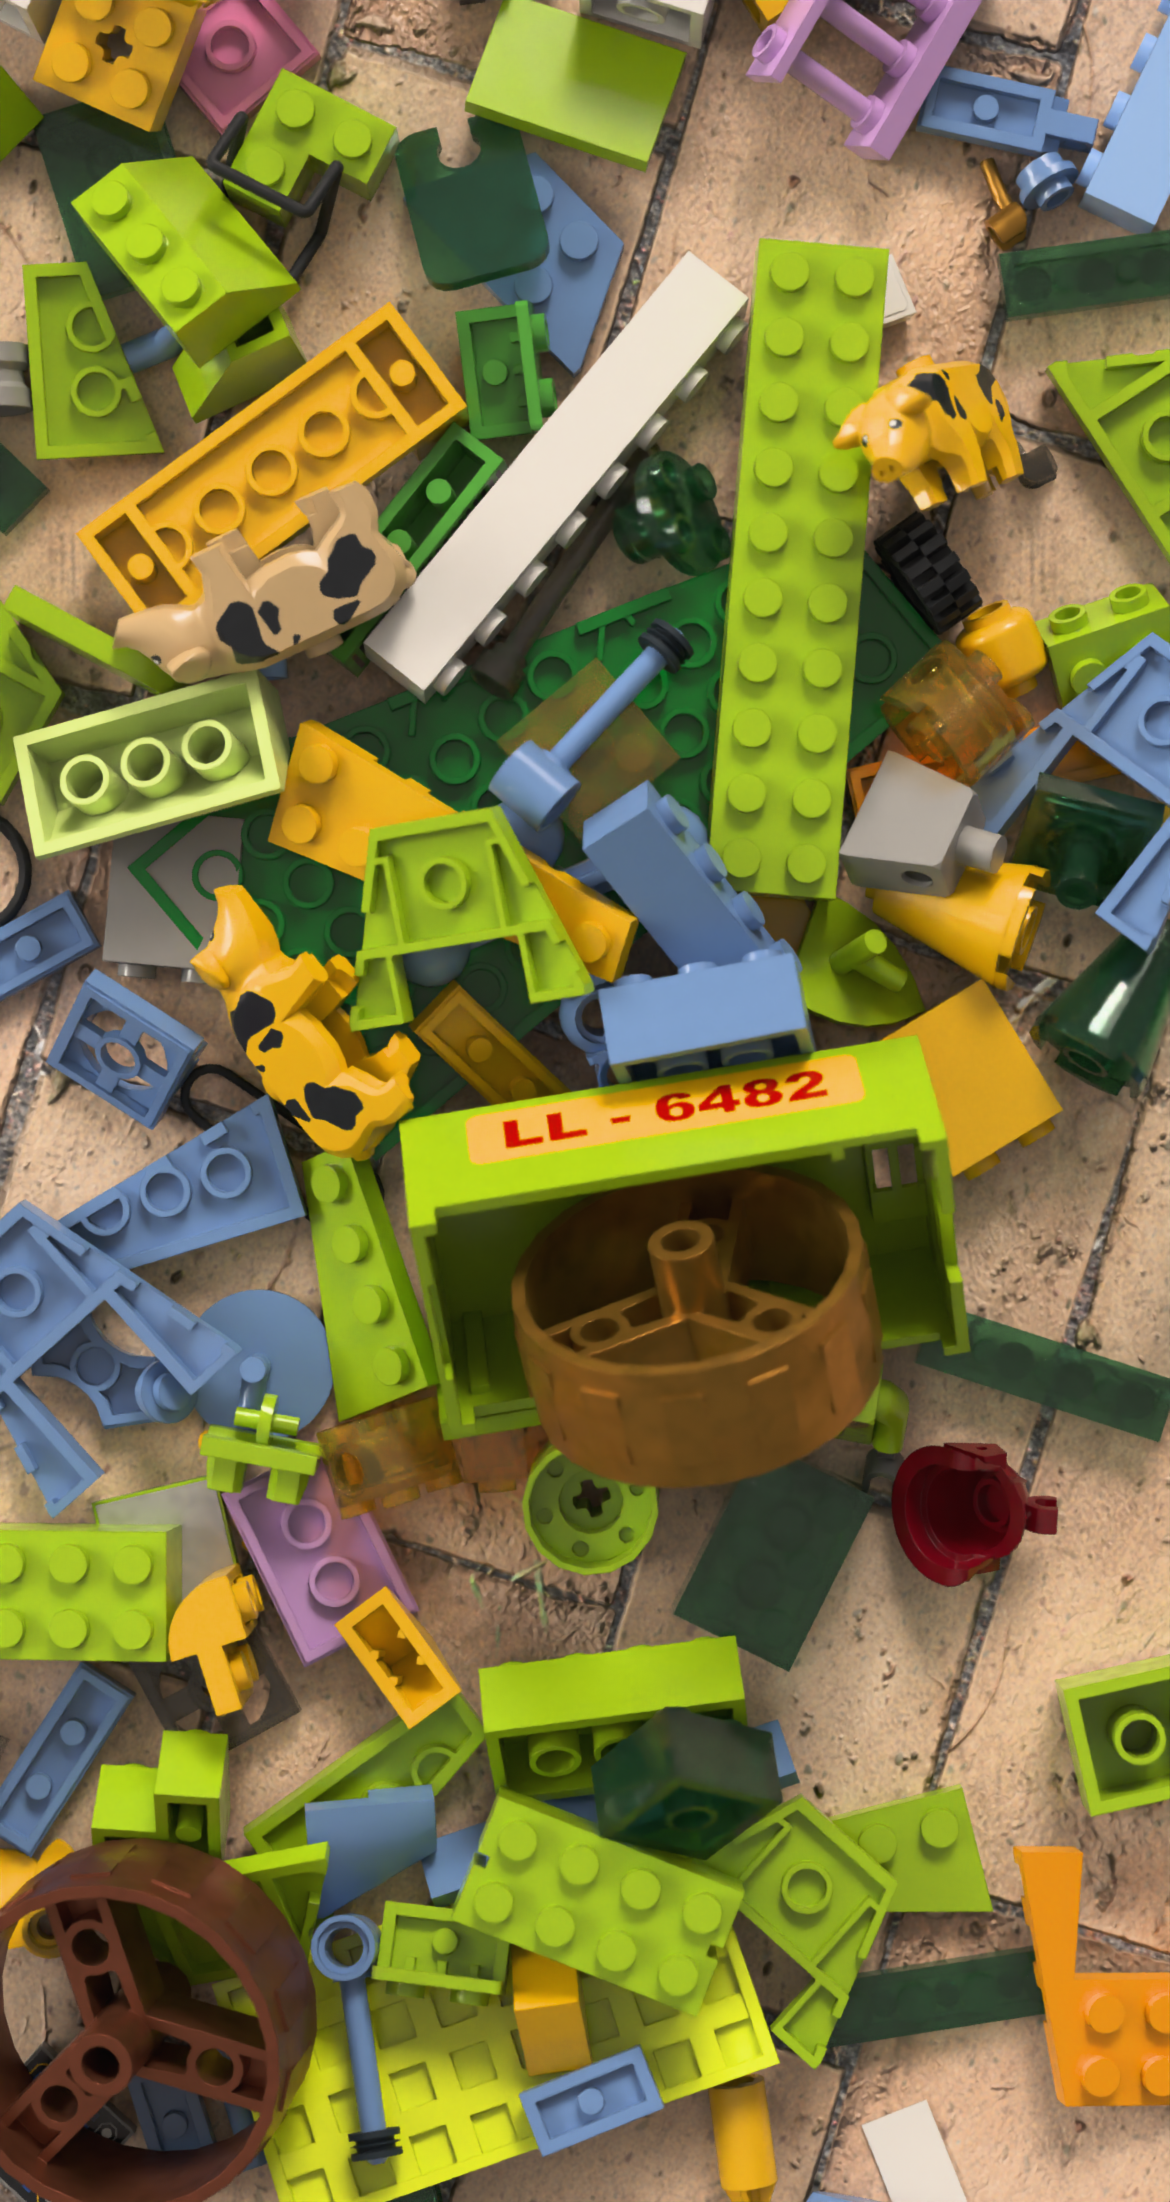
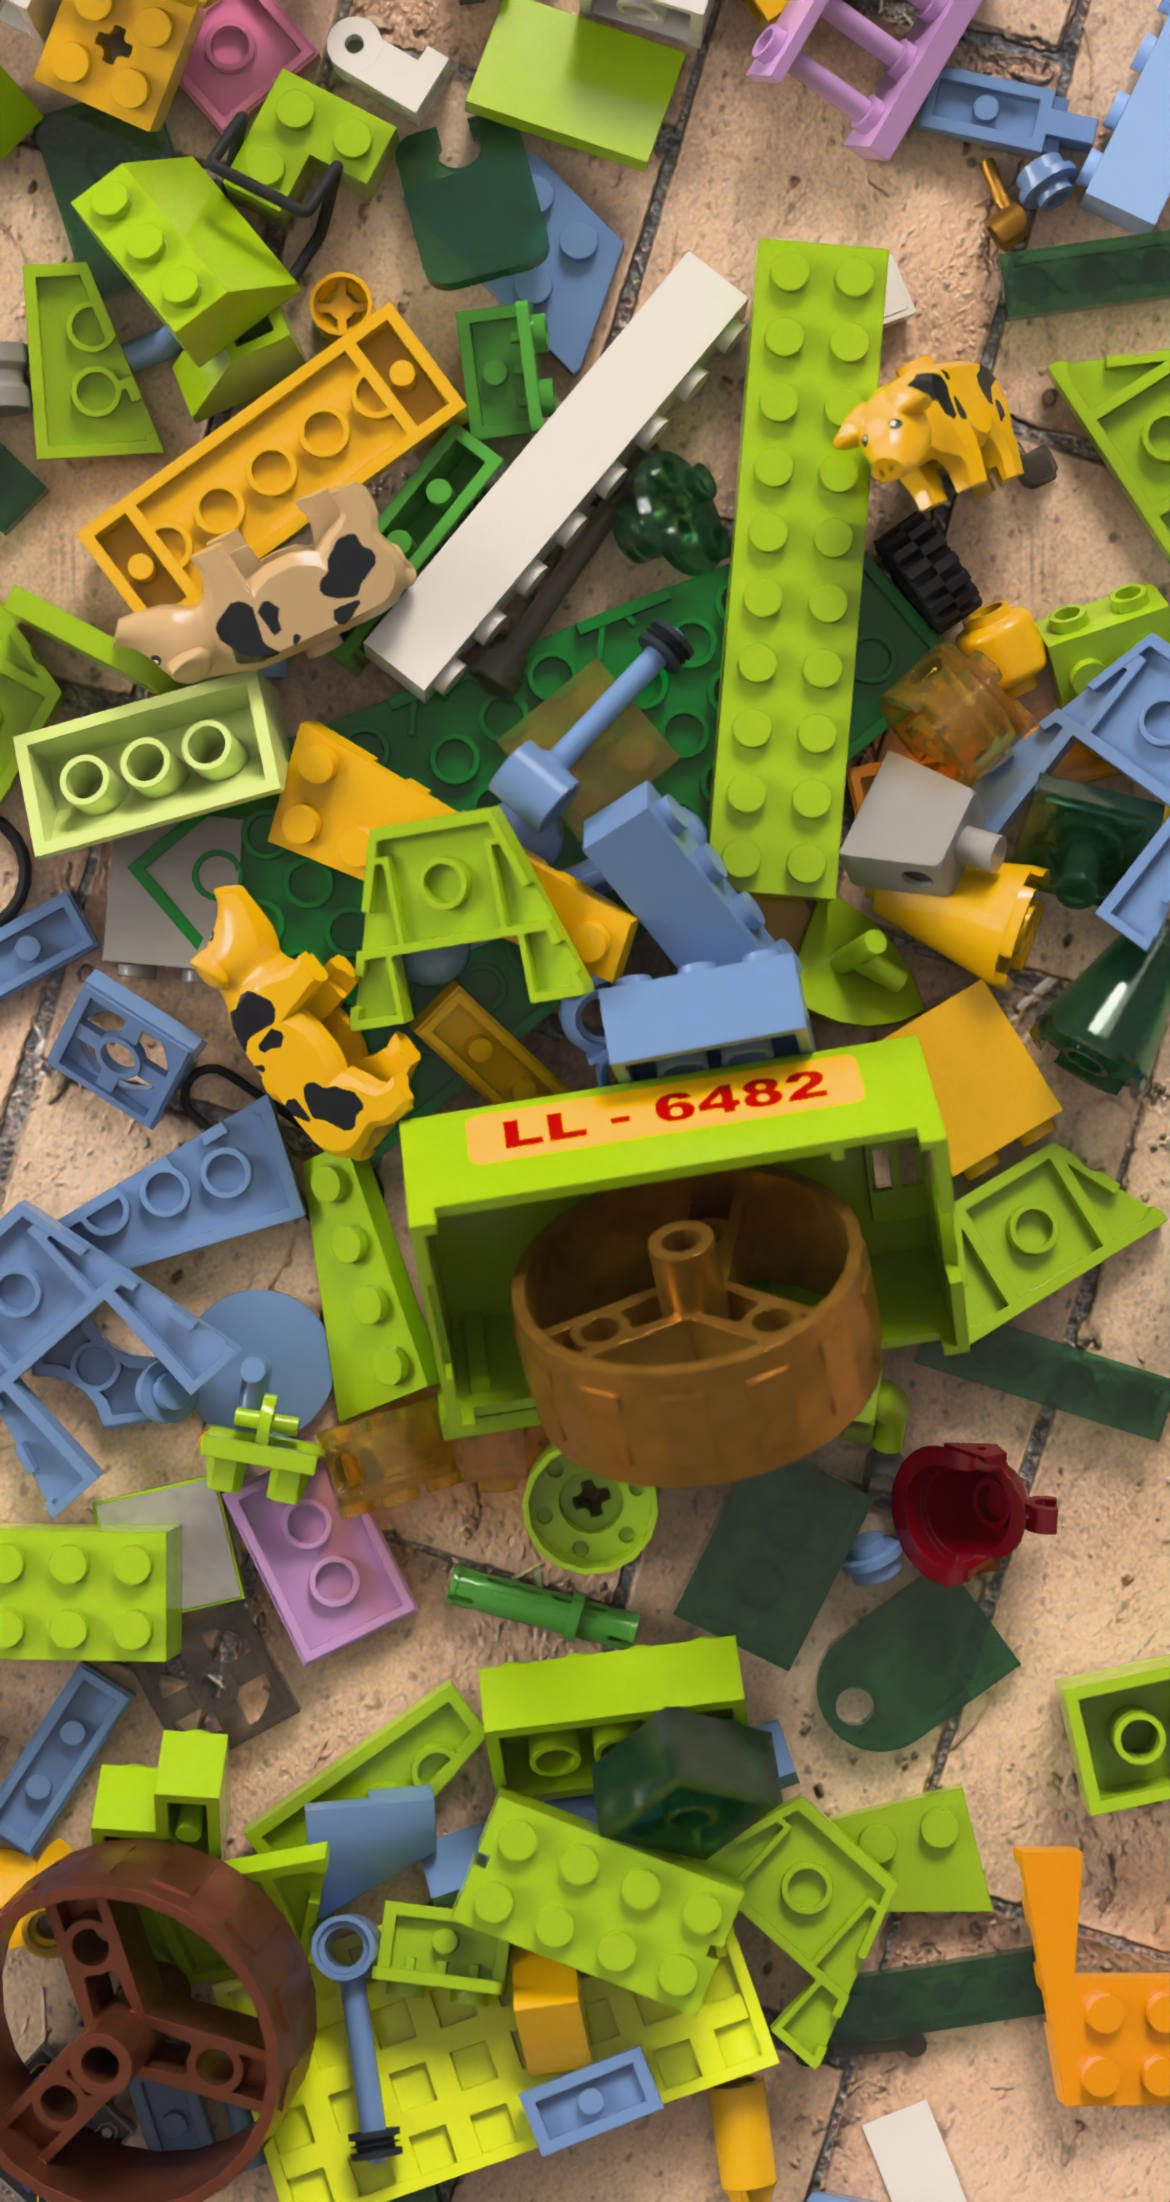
yellow brick [169,1563,264,1717] -> none
yellow slope [334,1586,463,1730] -> none
none -> yellow wheel [309,272,375,344]
none -> white leg [327,16,453,128]
none -> bright green pin [446,1564,641,1650]
none -> clear smoke hinge [794,2029,927,2067]
none -> clear green tile [815,1574,1021,1752]
none -> medium blue plate [839,1531,903,1586]
none -> lime wing [953,1141,1168,1345]

